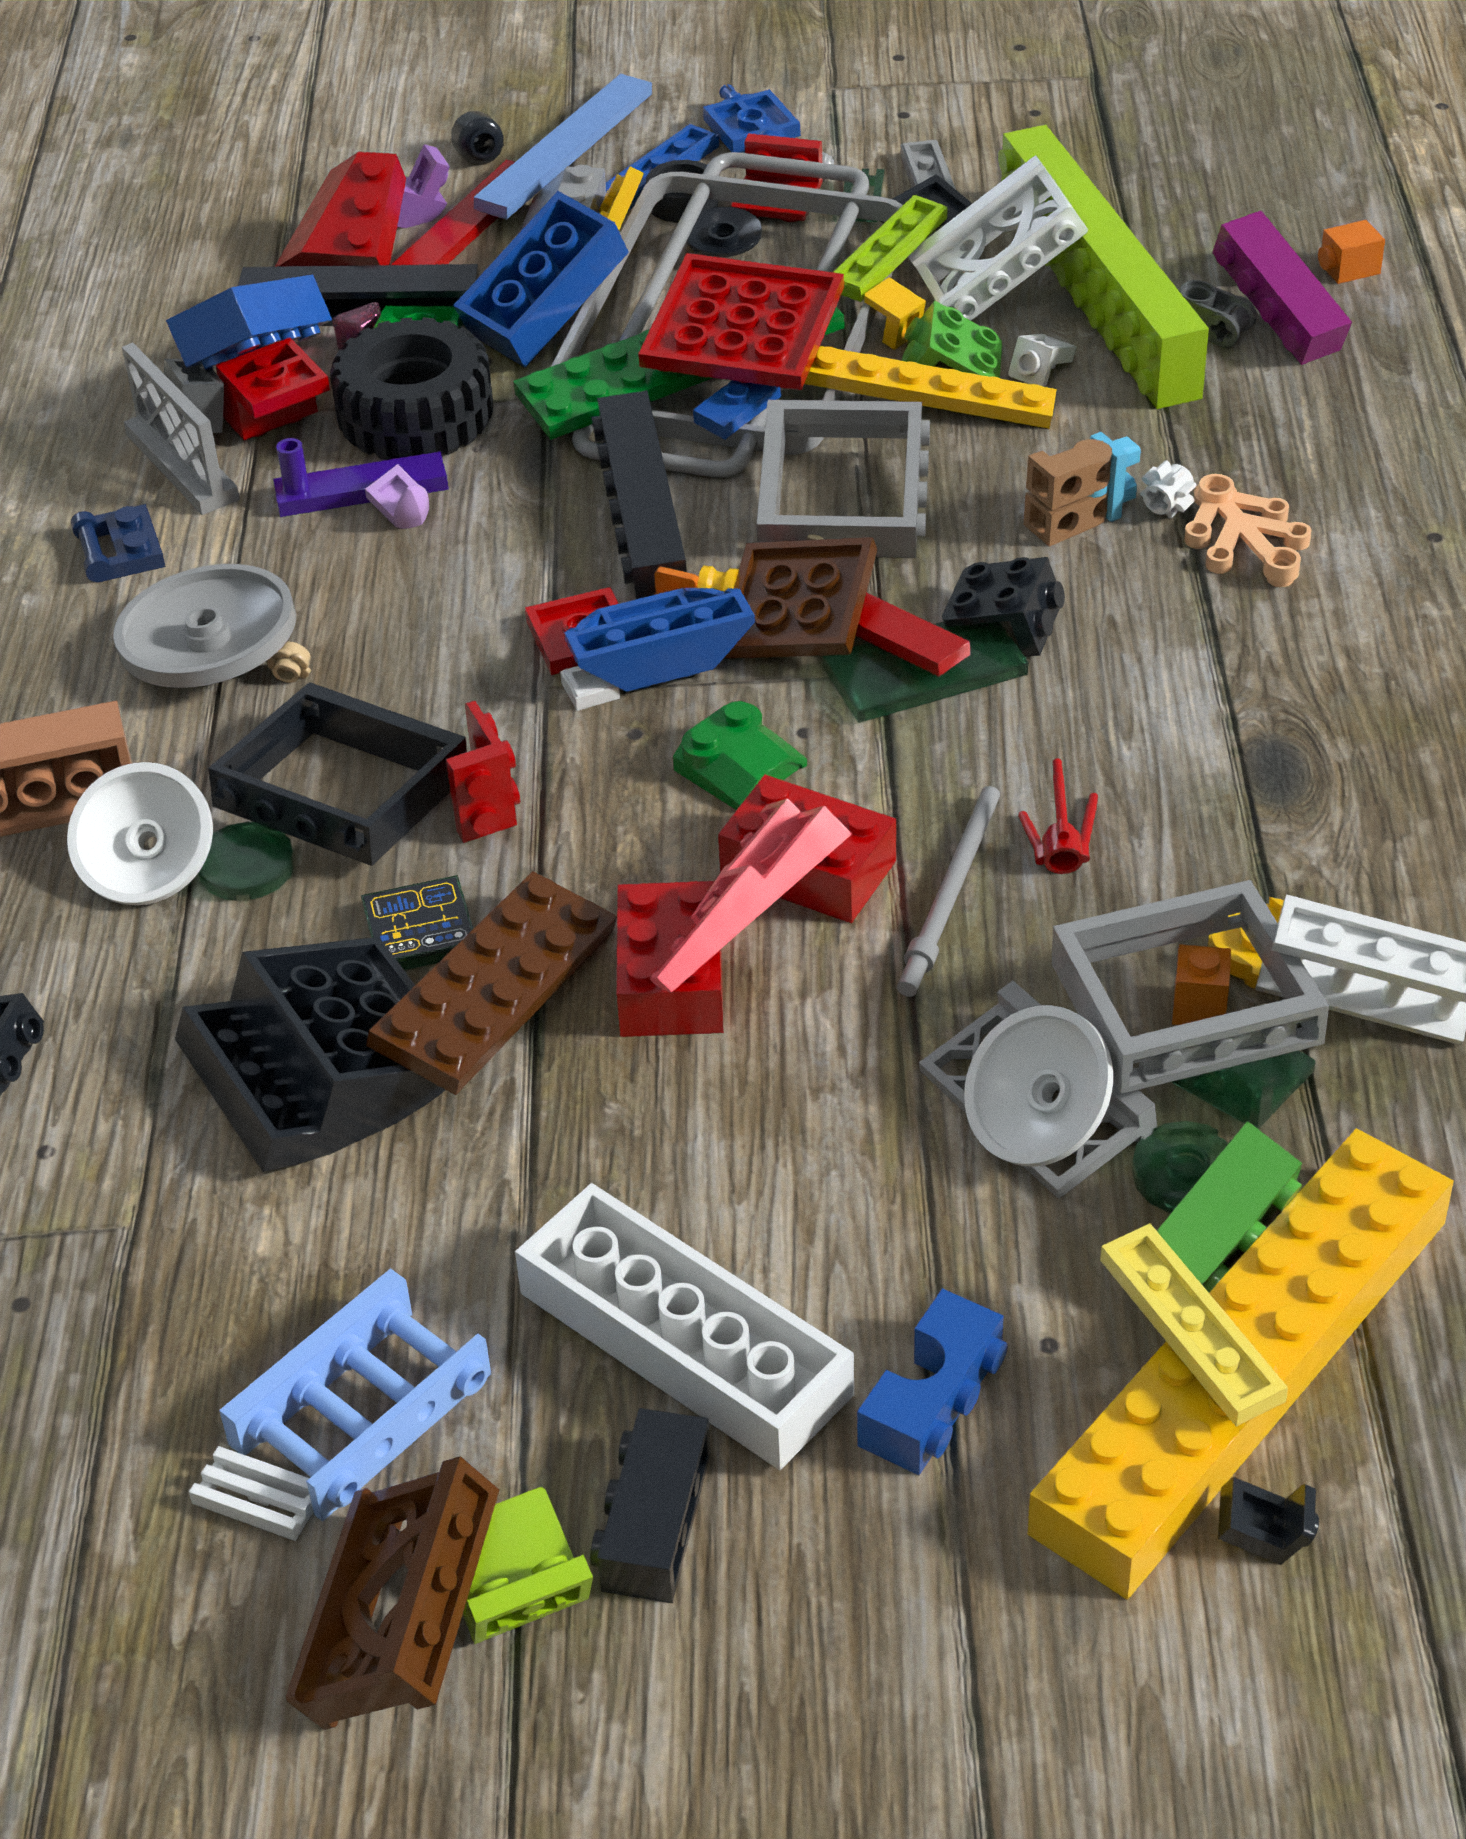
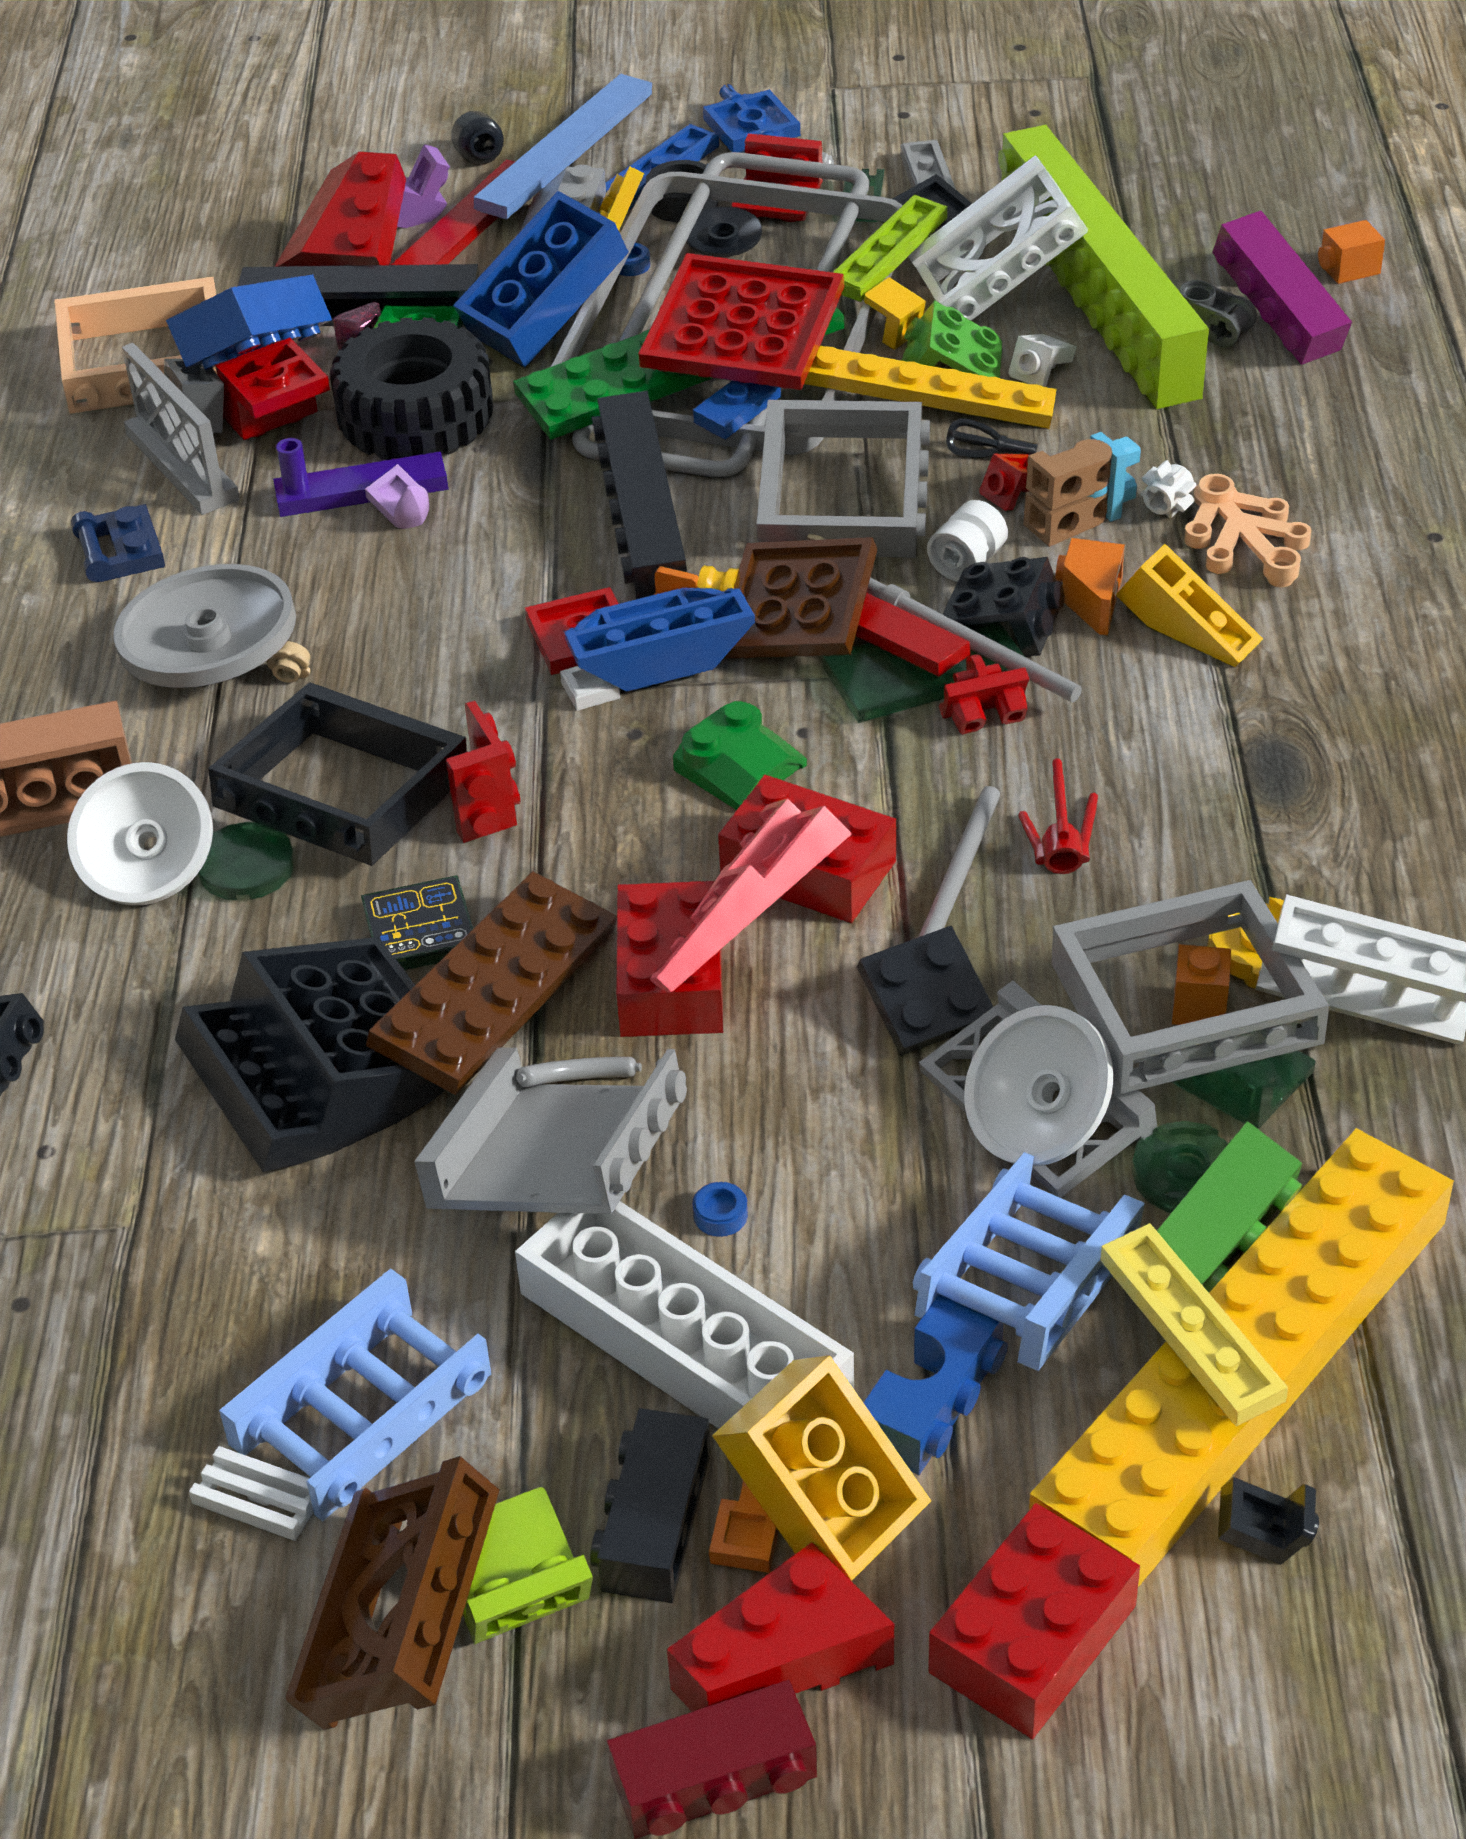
none -> light nougat window [55,277,217,414]
none -> light grey panel [414,1047,687,1214]
none -> light grey piece [516,1057,642,1087]
none -> dark red brick [606,1680,817,1839]
none -> blue tile [619,243,651,276]
none -> red wedge [667,1542,895,1712]
none -> blue tile [692,1182,748,1237]
none -> orange plate [709,1481,779,1573]
none -> yellow brick [712,1355,931,1581]
none -> black plate [857,925,993,1056]
none -> light grey bar [867,577,1082,703]
none -> light blue fence [913,1152,1145,1371]
none -> white wheel [927,500,1008,582]
none -> red brick [928,1503,1140,1740]
none -> red hips [939,654,1029,735]
none -> black piece [946,418,1038,458]
none -> red bracket [979,454,1029,511]
none -> orange slope [1055,538,1125,635]
none -> yellow slope [1116,544,1263,667]

